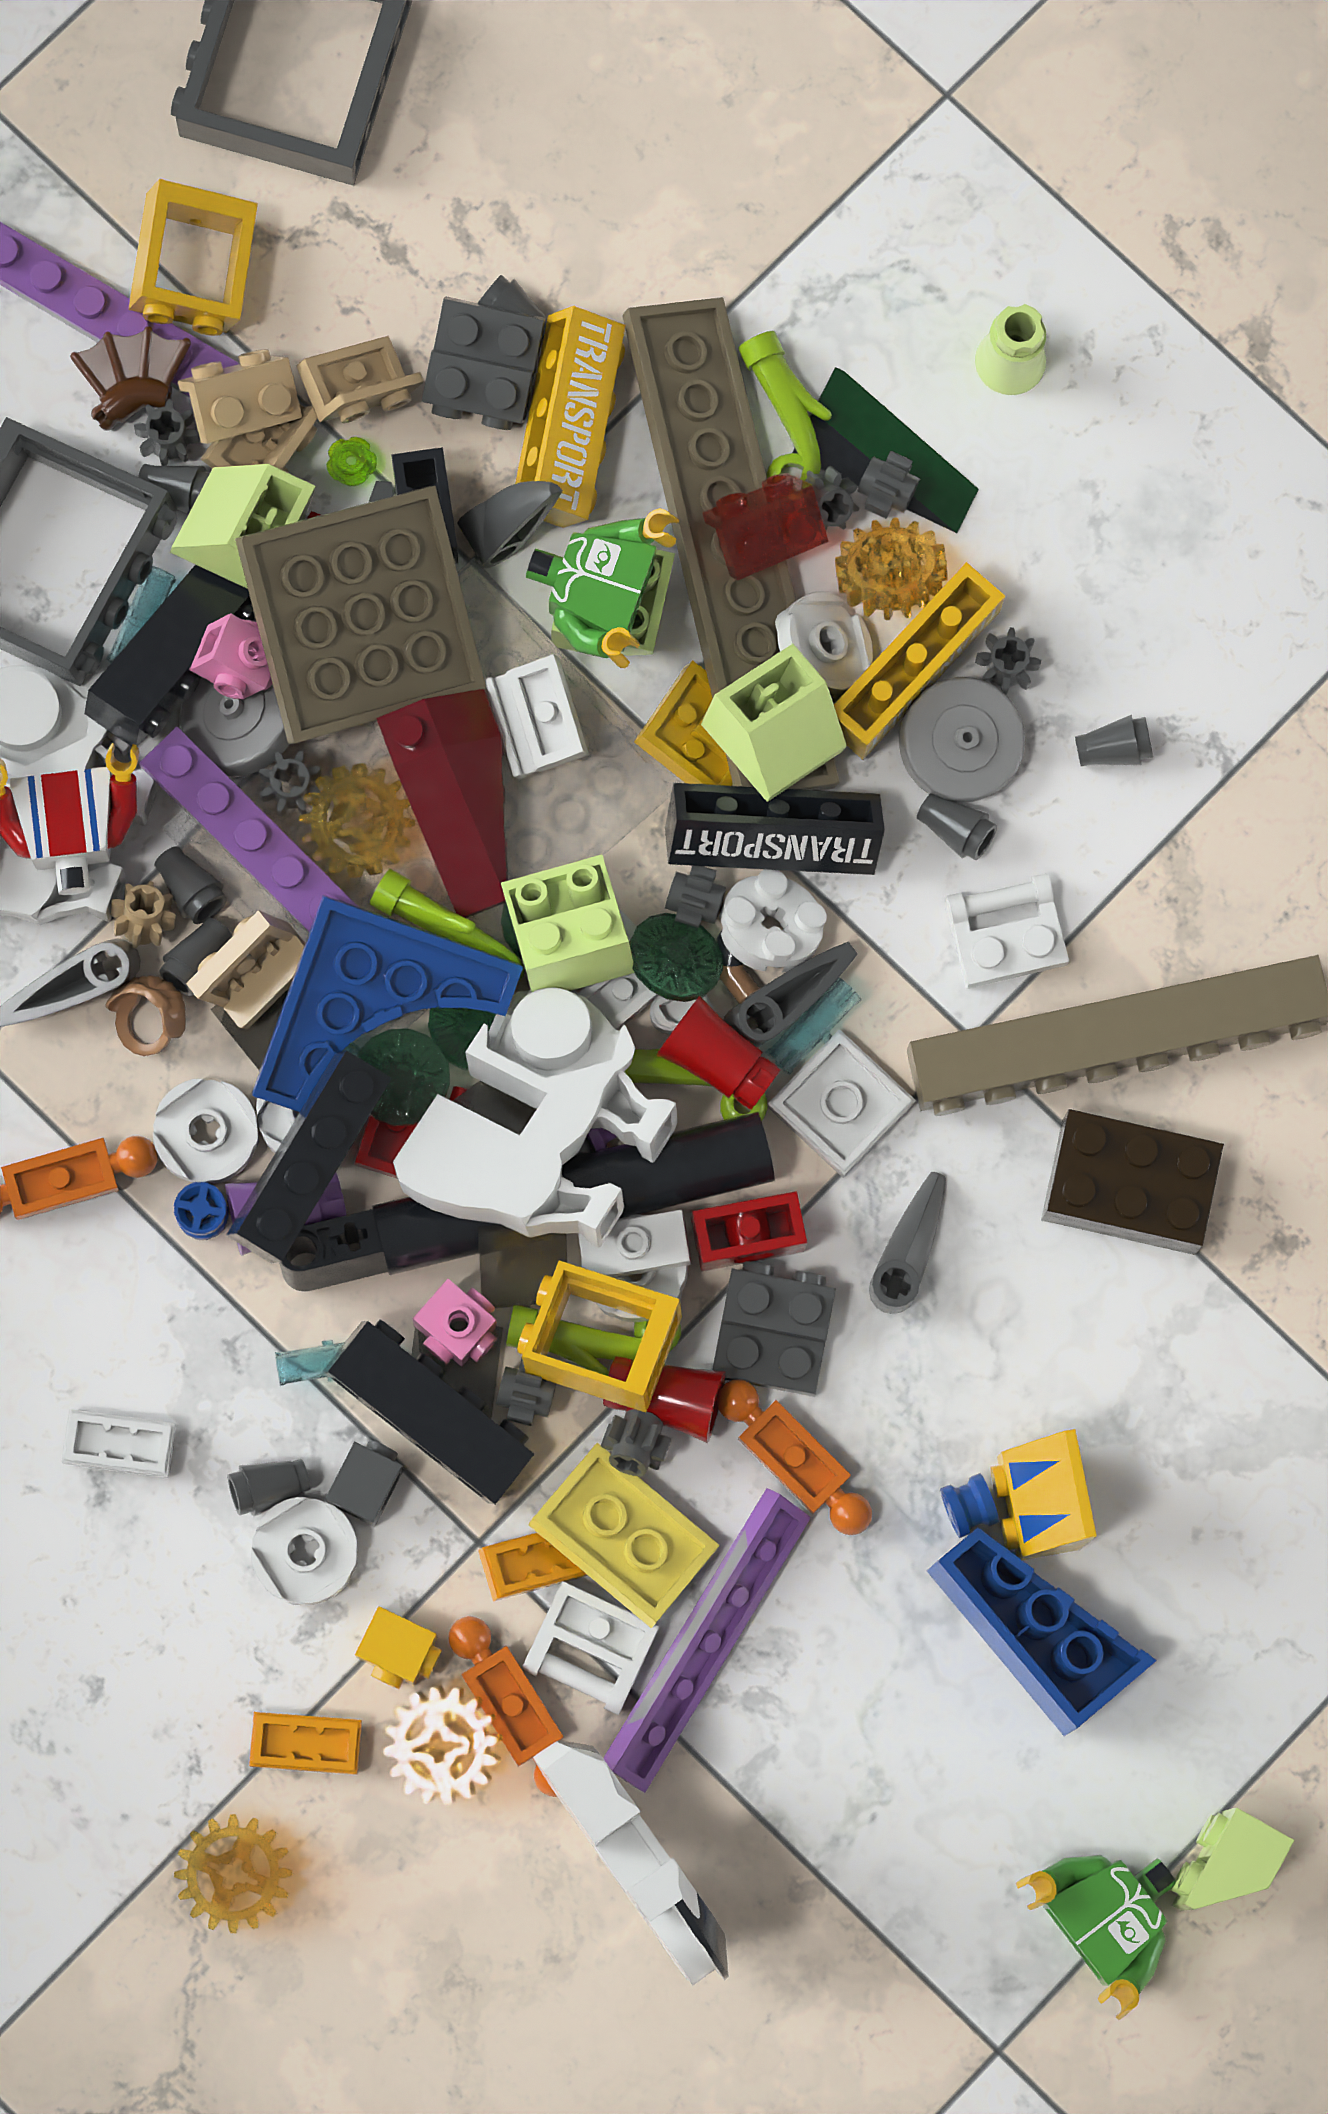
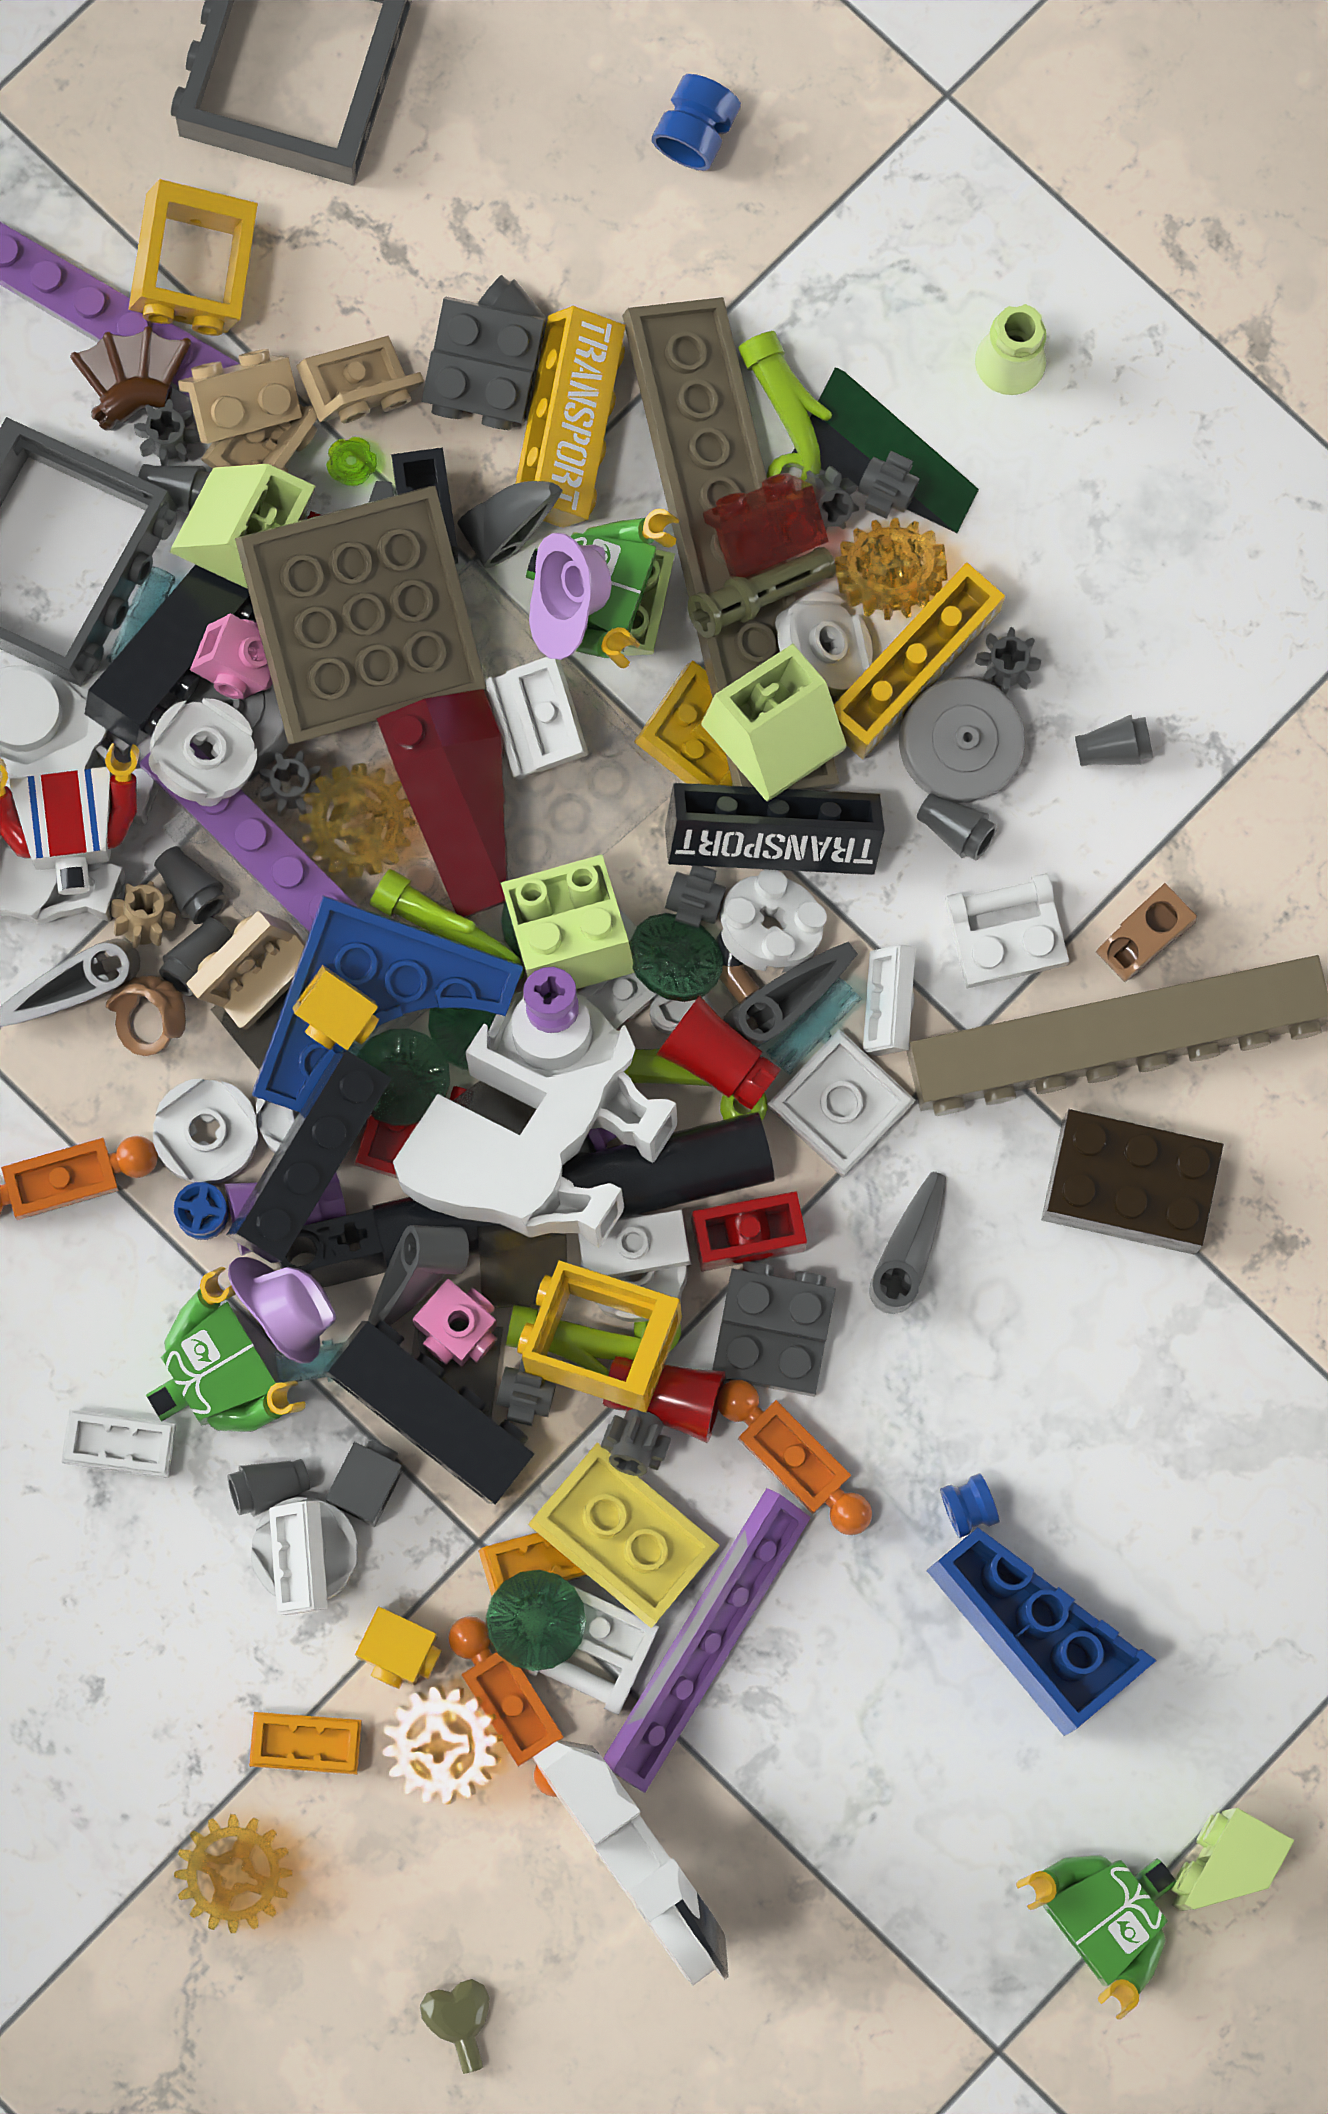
yellow slope [991,1429,1097,1560] -> none
none -> bright green torso [146,1267,306,1432]
none -> white plate [149,698,257,807]
none -> lavender piece [228,1257,336,1364]
none -> white plate [270,1501,328,1615]
none -> yellow brick [292,965,379,1050]
none -> dark grey piece [368,1225,469,1326]
none -> olive rock [420,1979,490,2074]
none -> clear green wheel [485,1570,586,1671]
none -> medium lavender wheel [523,967,579,1033]
none -> lavender piece [529,533,612,660]
none -> blue wheel [651,74,741,171]
none -> olive pin [688,547,836,639]
none -> white plate [863,944,915,1056]
none -> medium nougat leg [1096,883,1197,982]

